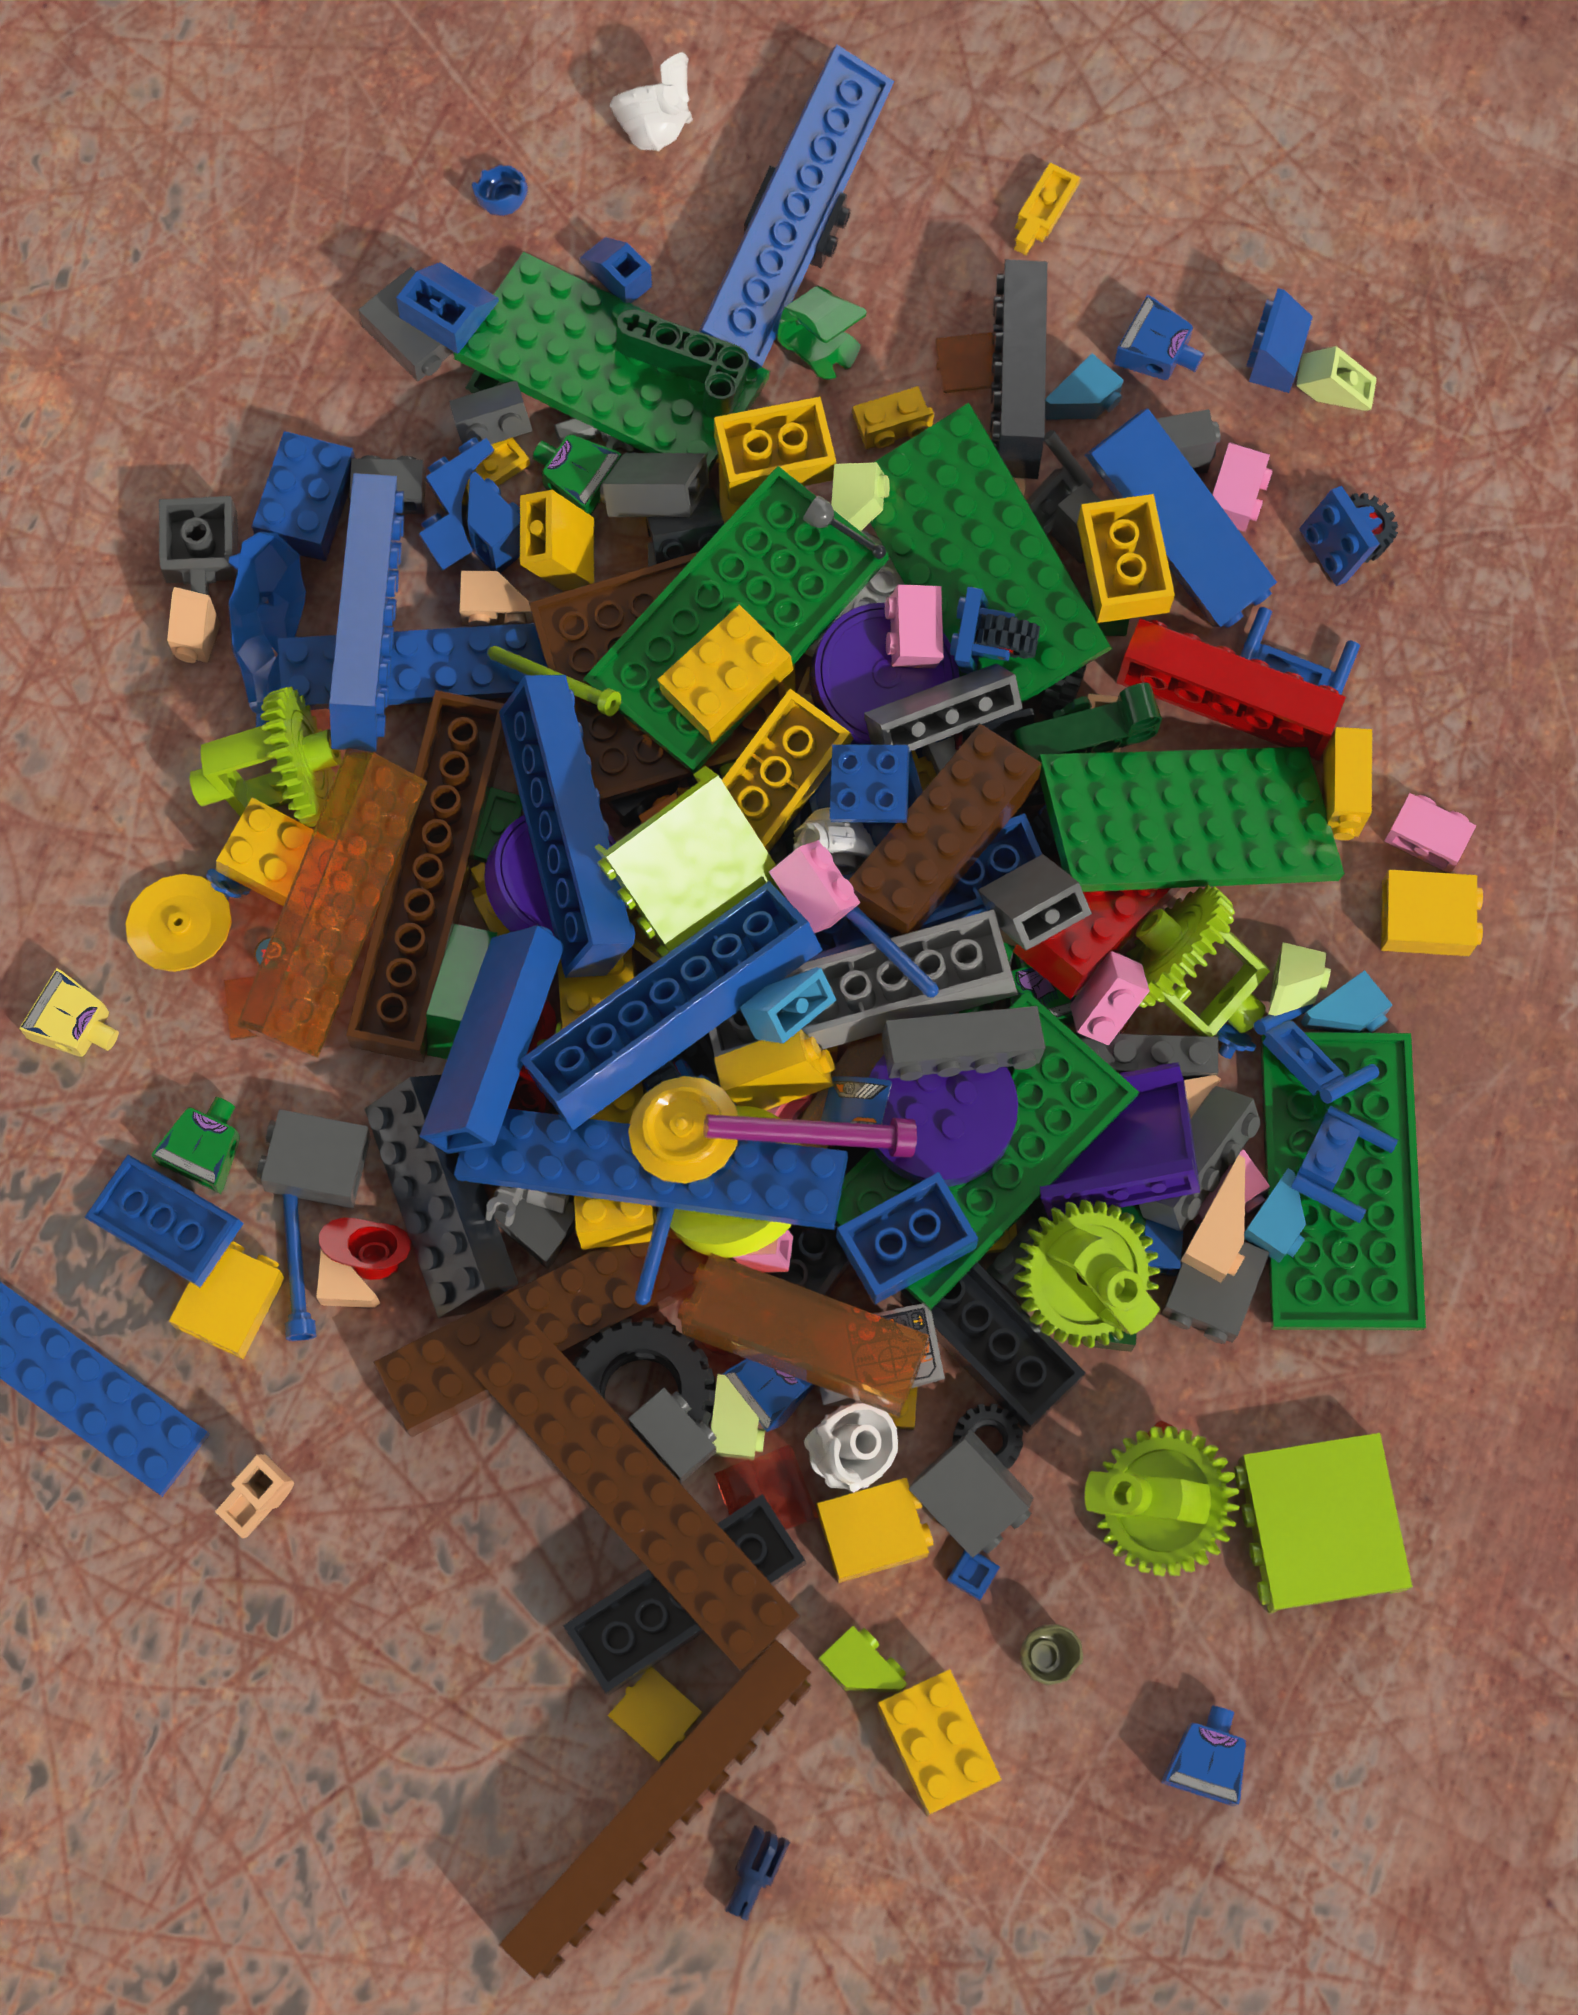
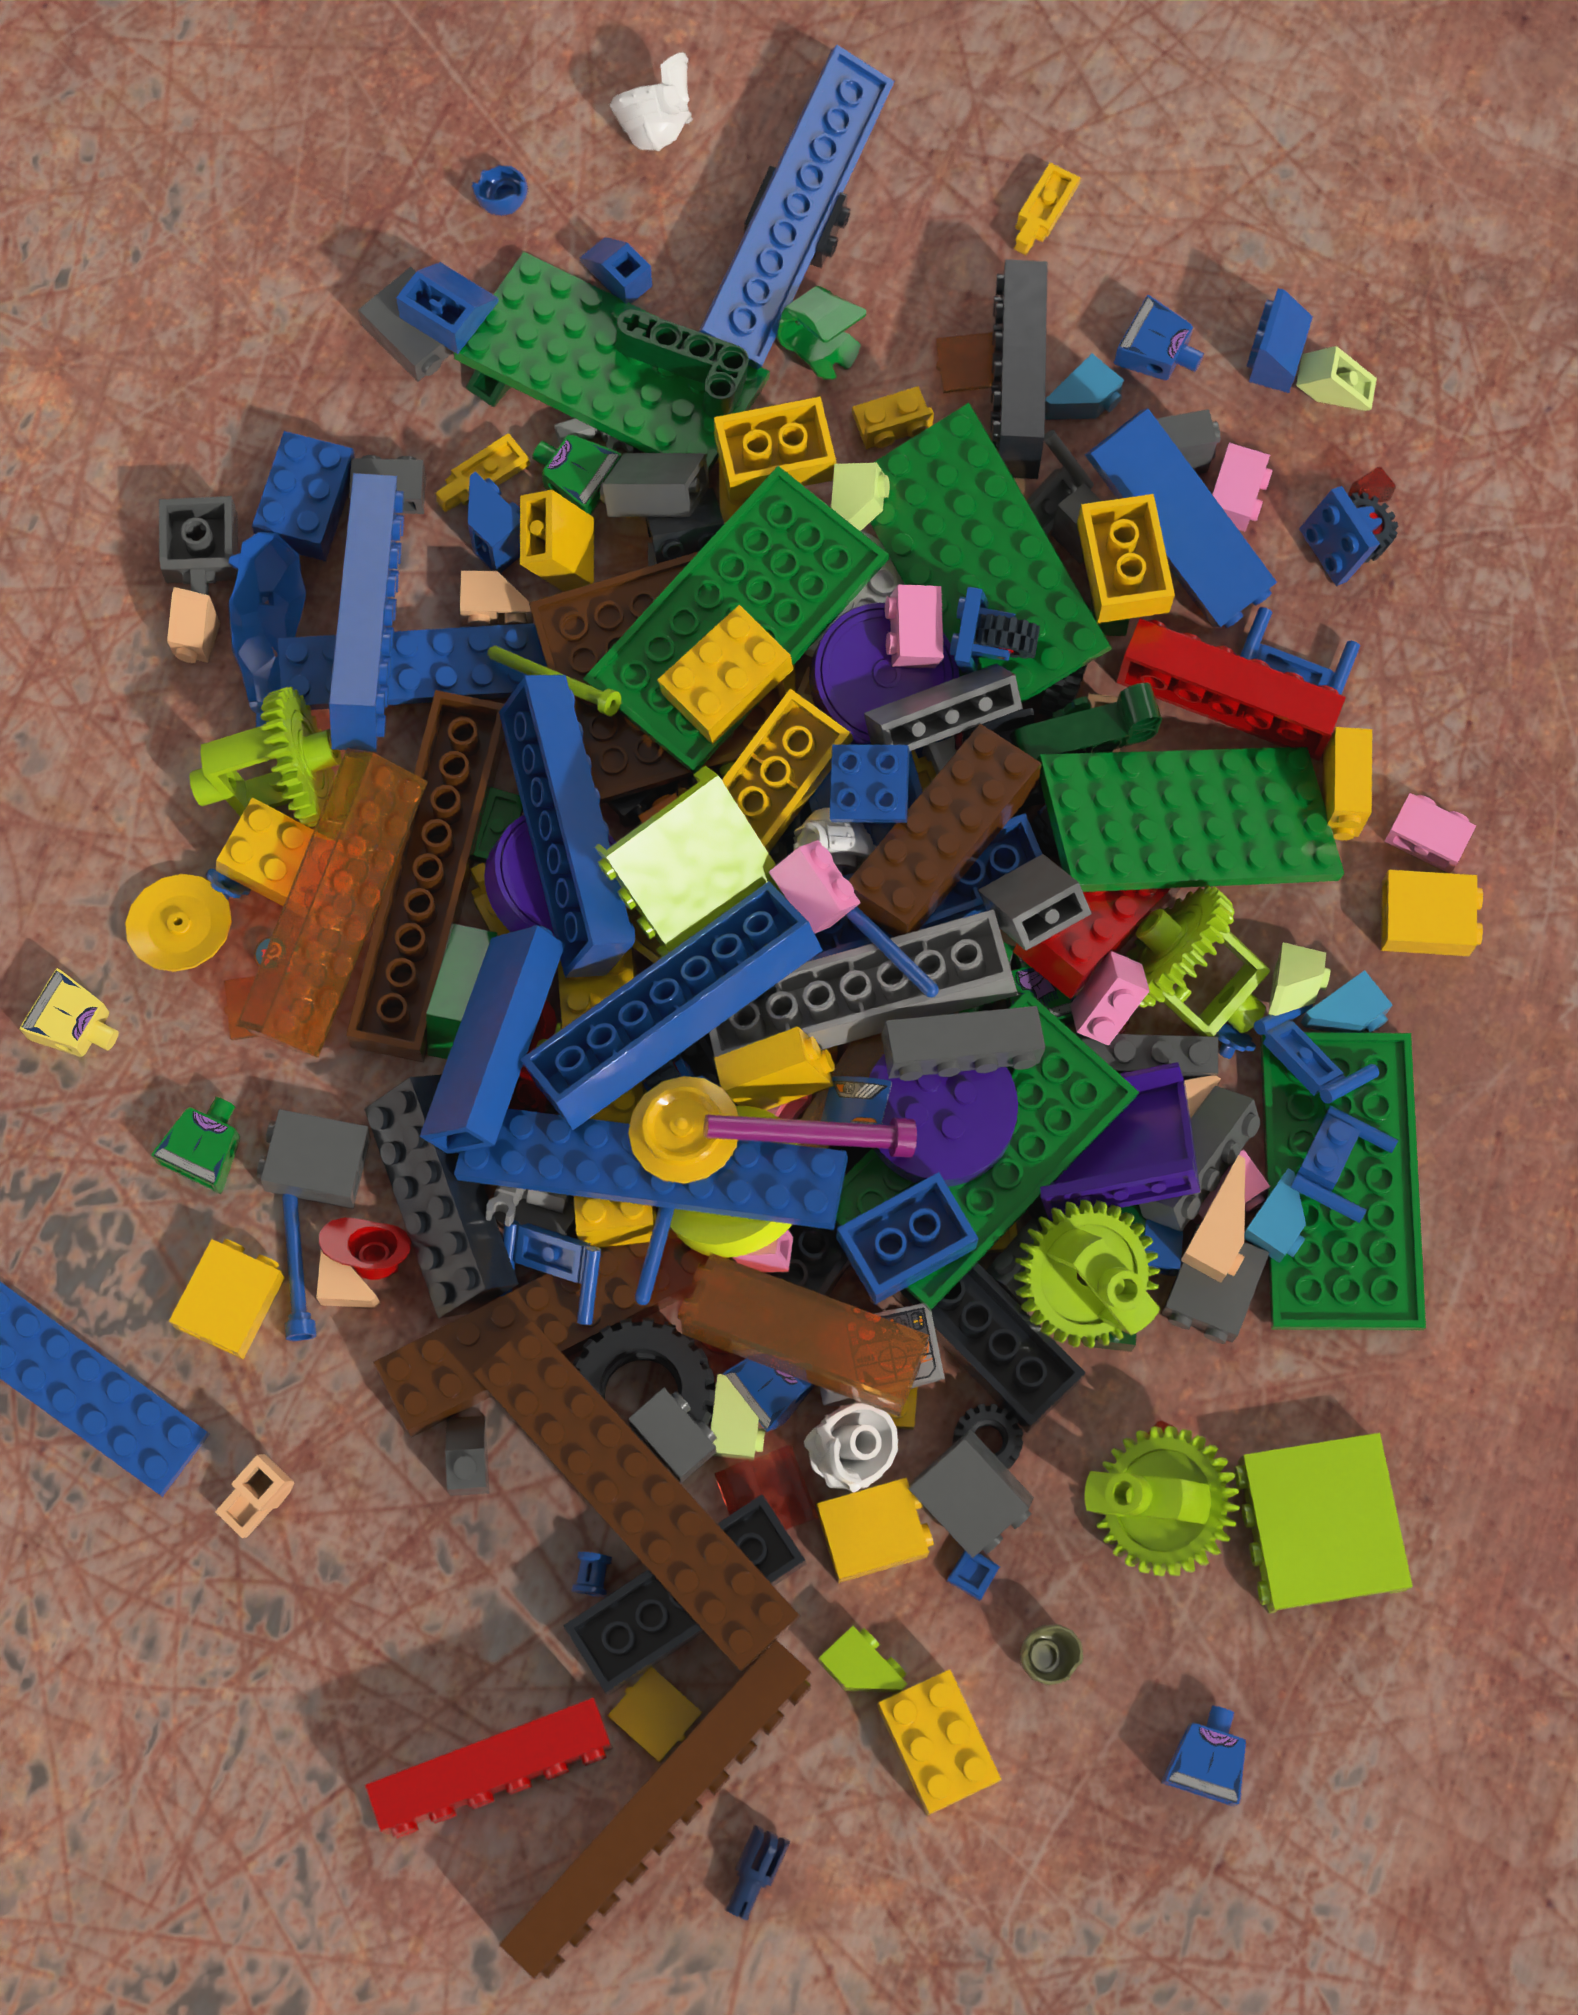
blue piece [85,1154,244,1288] -> none
blue arch [418,437,494,571] -> none
dark grey brick [449,381,533,445] -> none
dark azure slope [740,967,836,1044] -> none
hinge [803,495,886,559] -> none
none -> red brick [365,1697,613,1839]
none -> dark grey slope [445,1416,489,1496]
none -> blue plate [500,1220,601,1325]
none -> blue bush [571,1552,612,1597]
none -> clear red slope [1348,466,1396,502]

